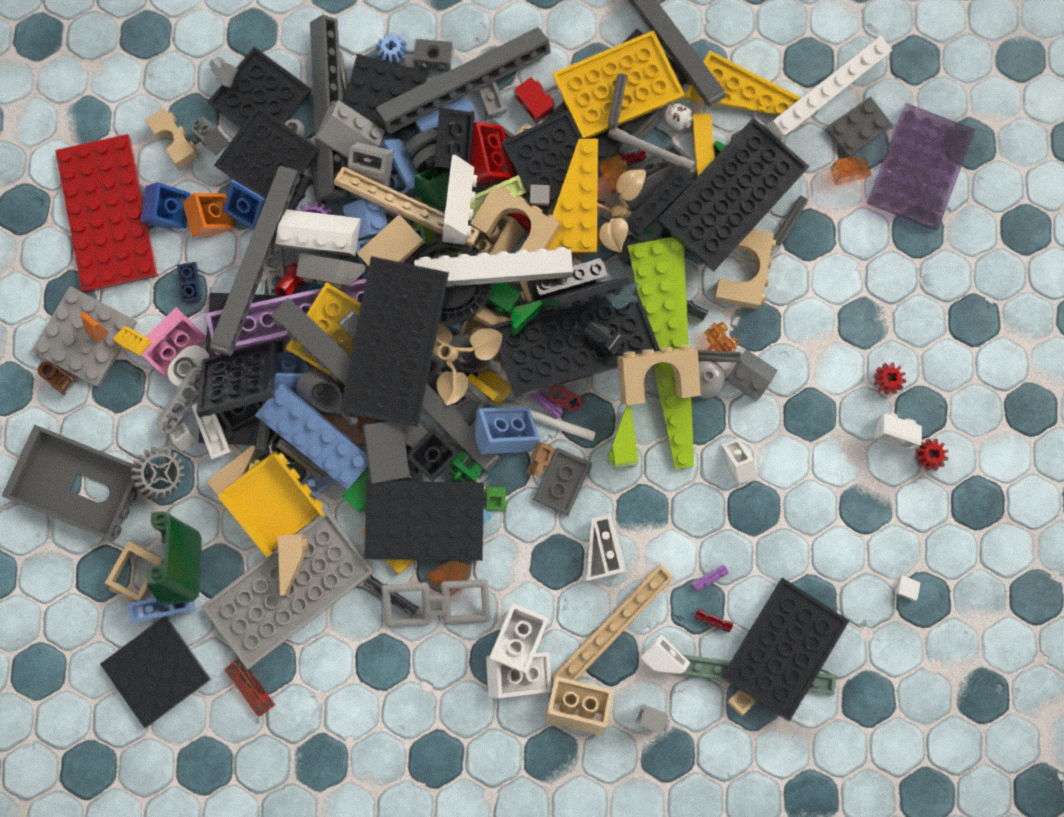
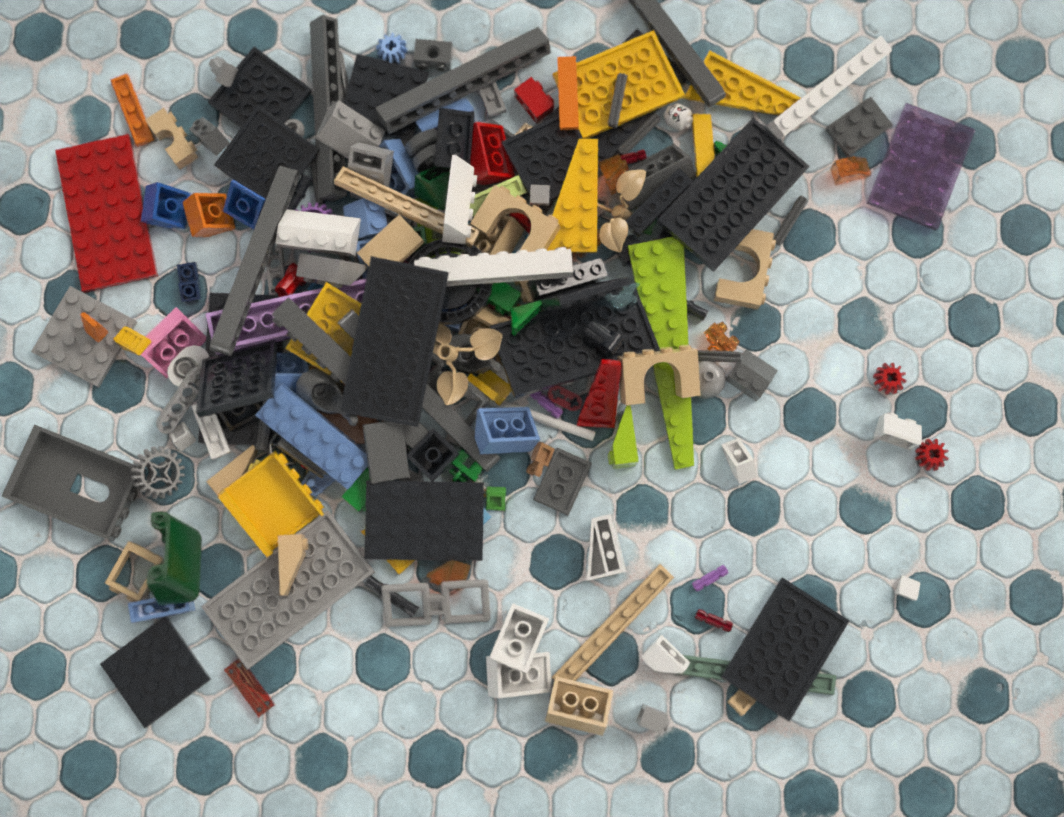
reddish brown piece [37,361,77,396] -> none
light grey piece [608,127,696,173] -> none
none -> orange tile [110,73,155,147]
none -> orange tile [557,56,579,130]
none -> red wing [577,359,621,428]

